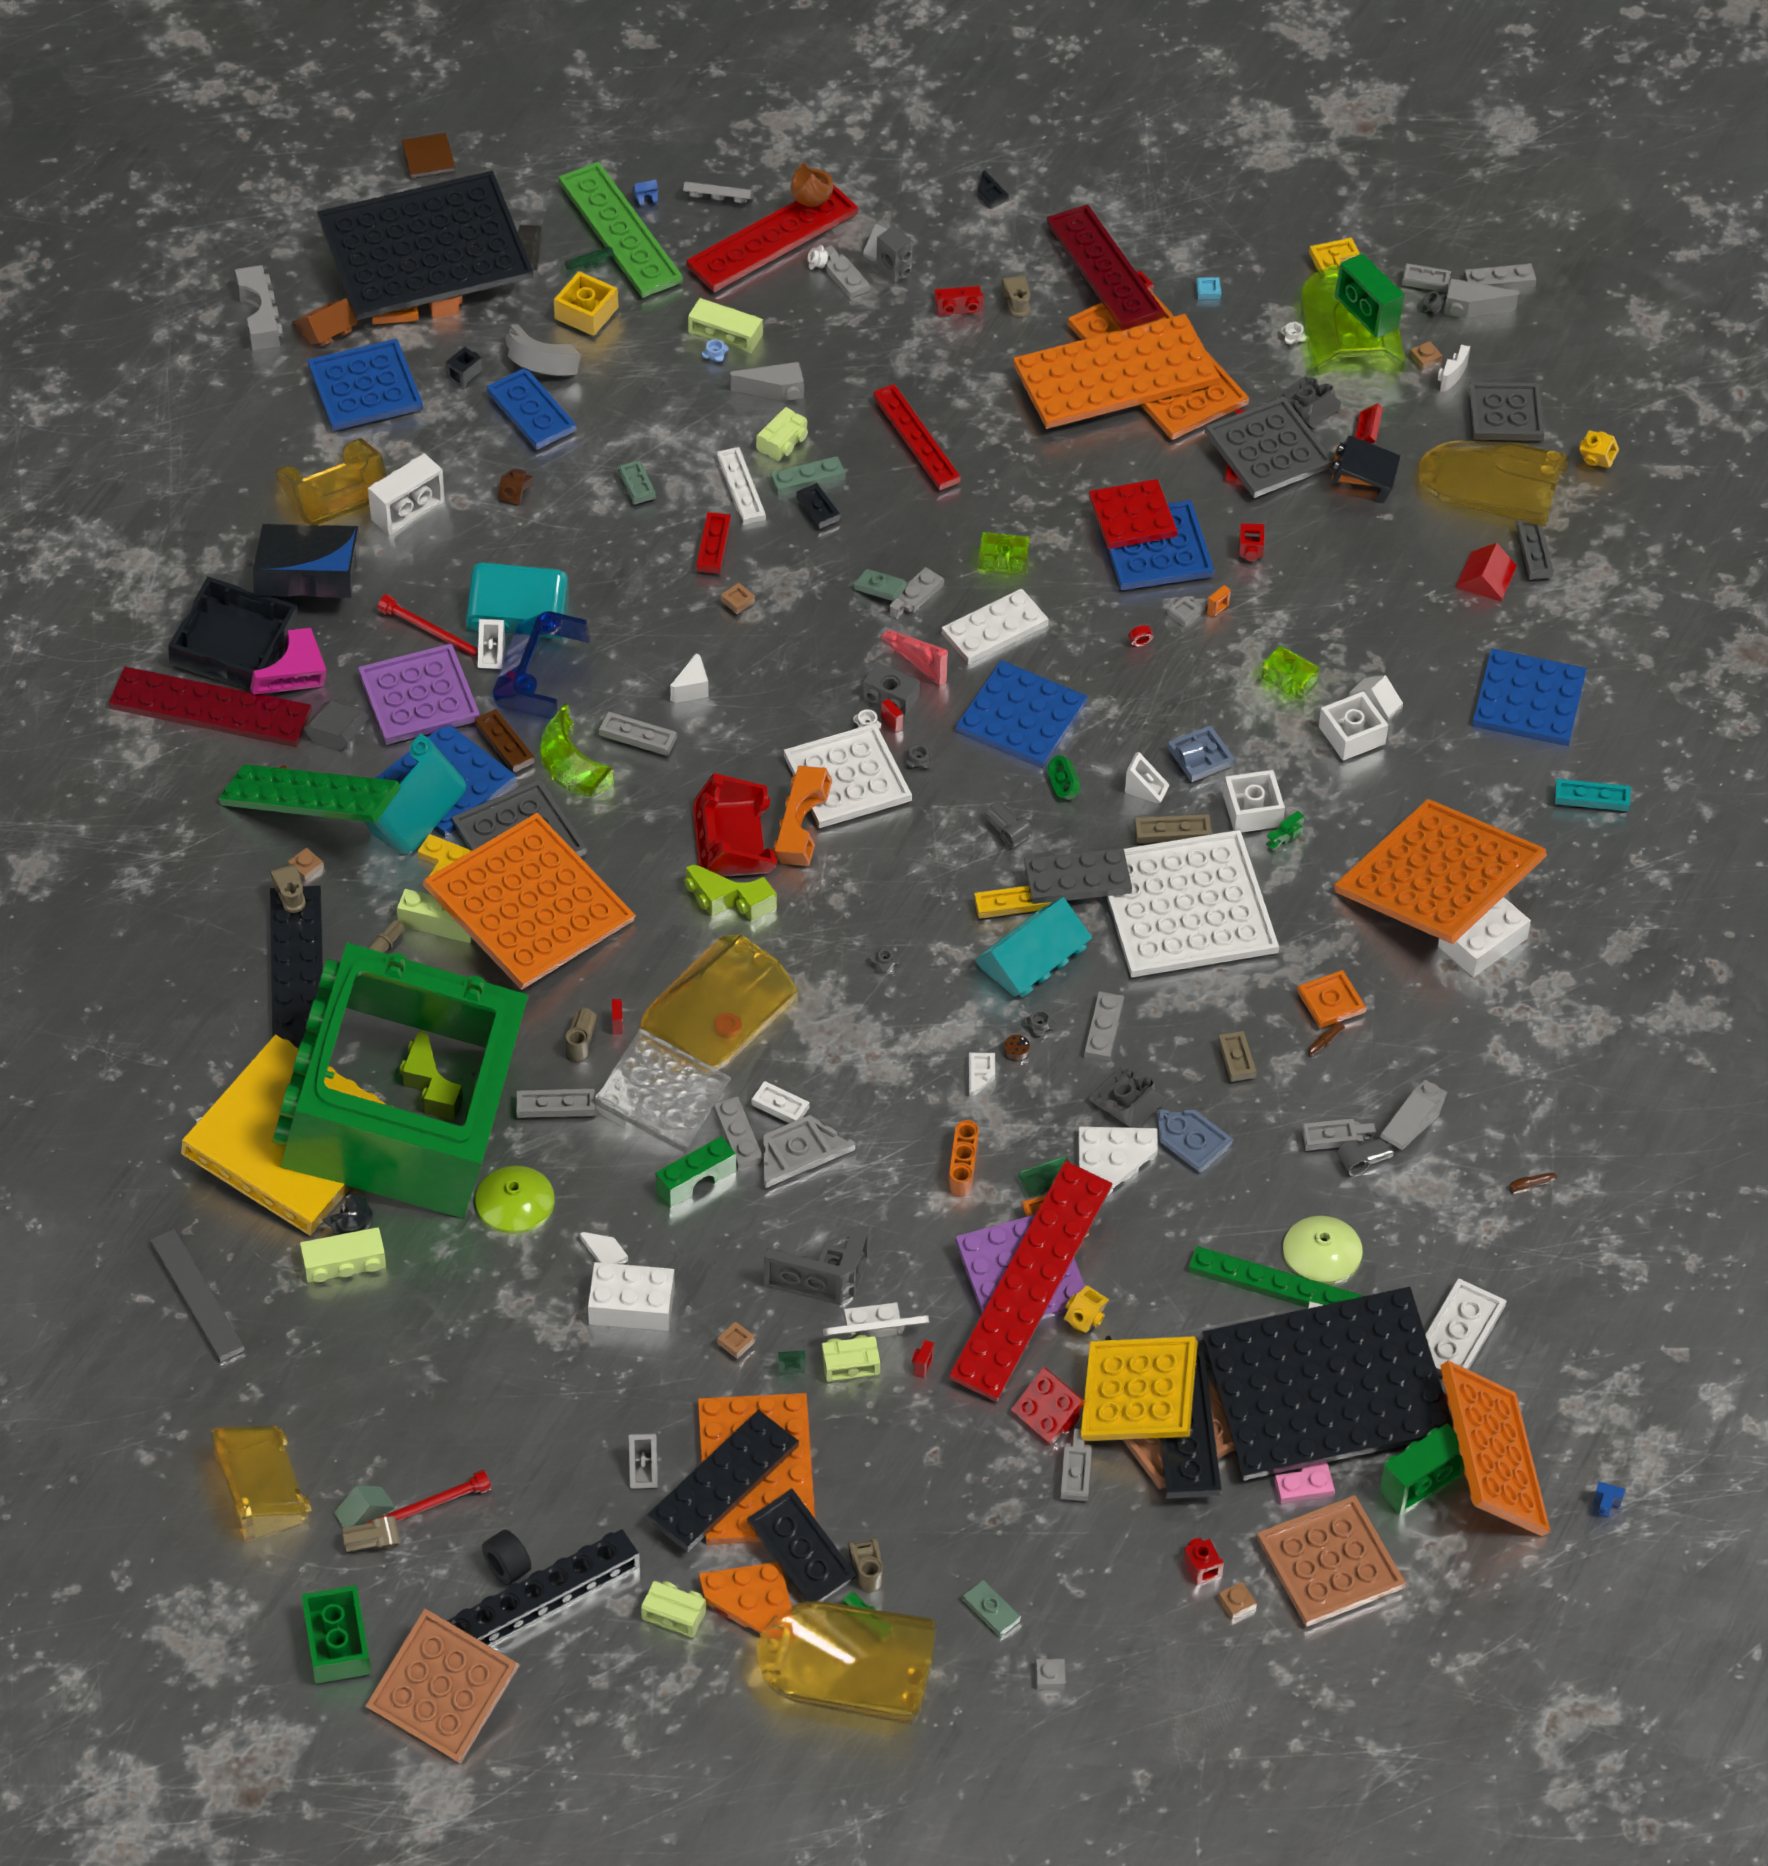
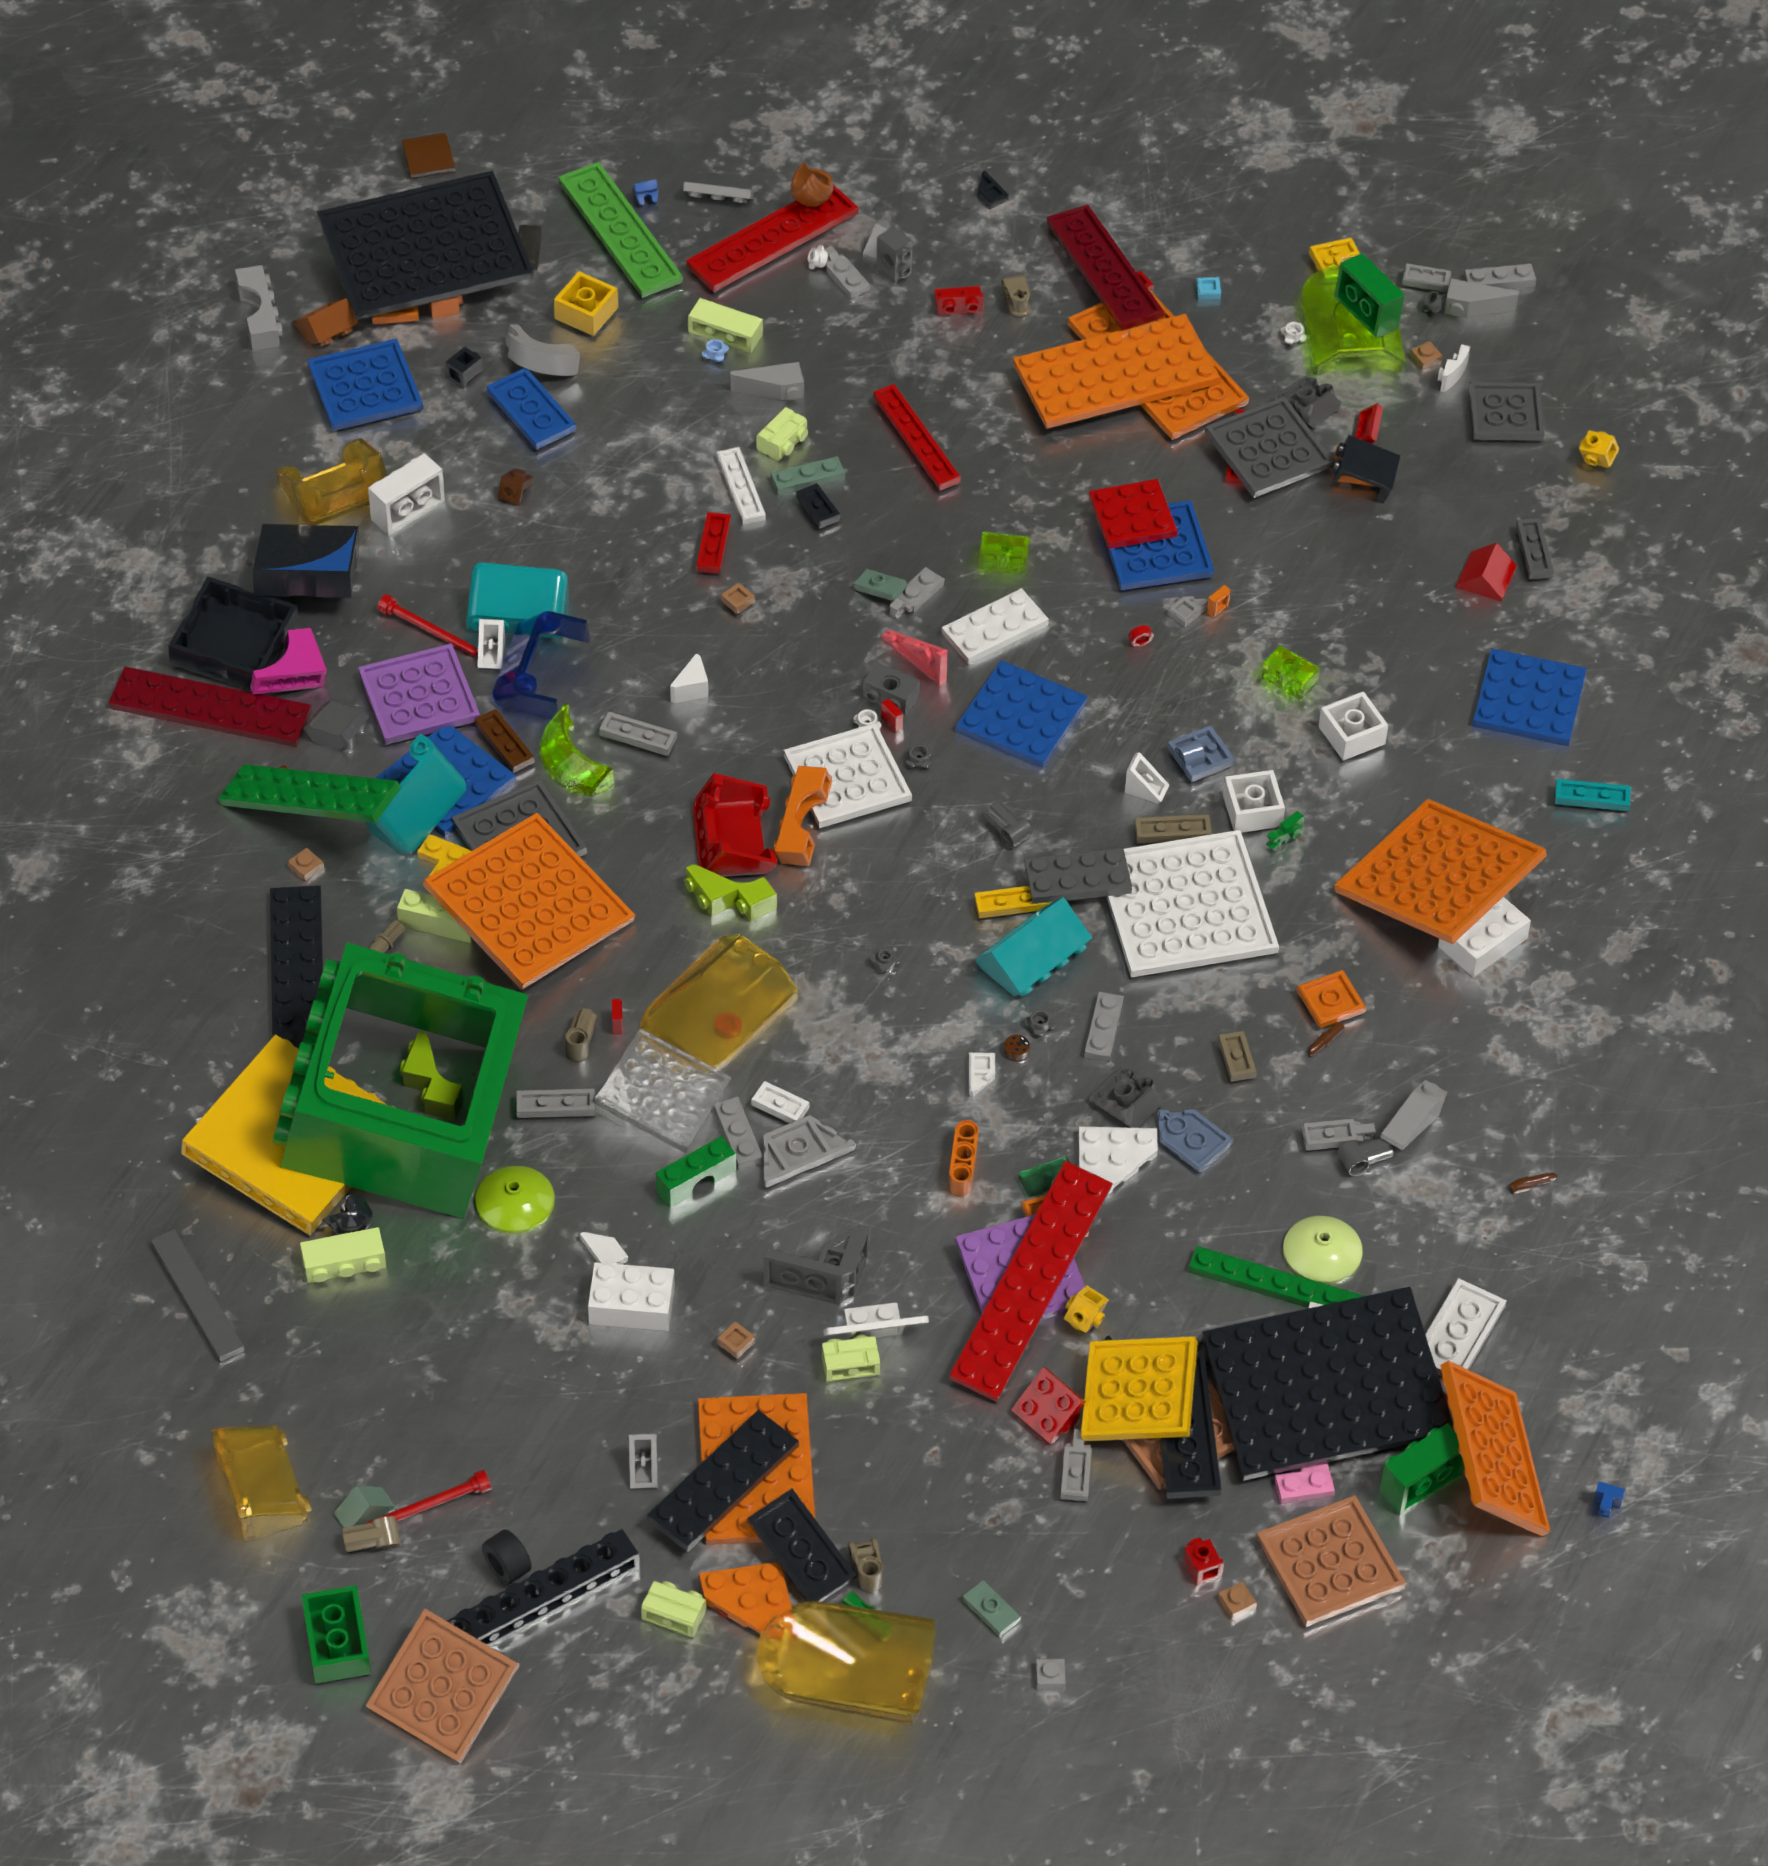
dark tan piece [270,863,306,913] -> none
clear green plate [564,247,614,270] -> none
sand green plate [618,460,656,504] -> none
clear green plate [778,1350,806,1376] -> none
red plate [912,1340,935,1379] -> none
green plate [1048,755,1080,800] -> none
red brick [1239,523,1264,561] -> none
white slope [1349,675,1403,720] -> none
clear yellow windscreen [1418,441,1570,526] -> none

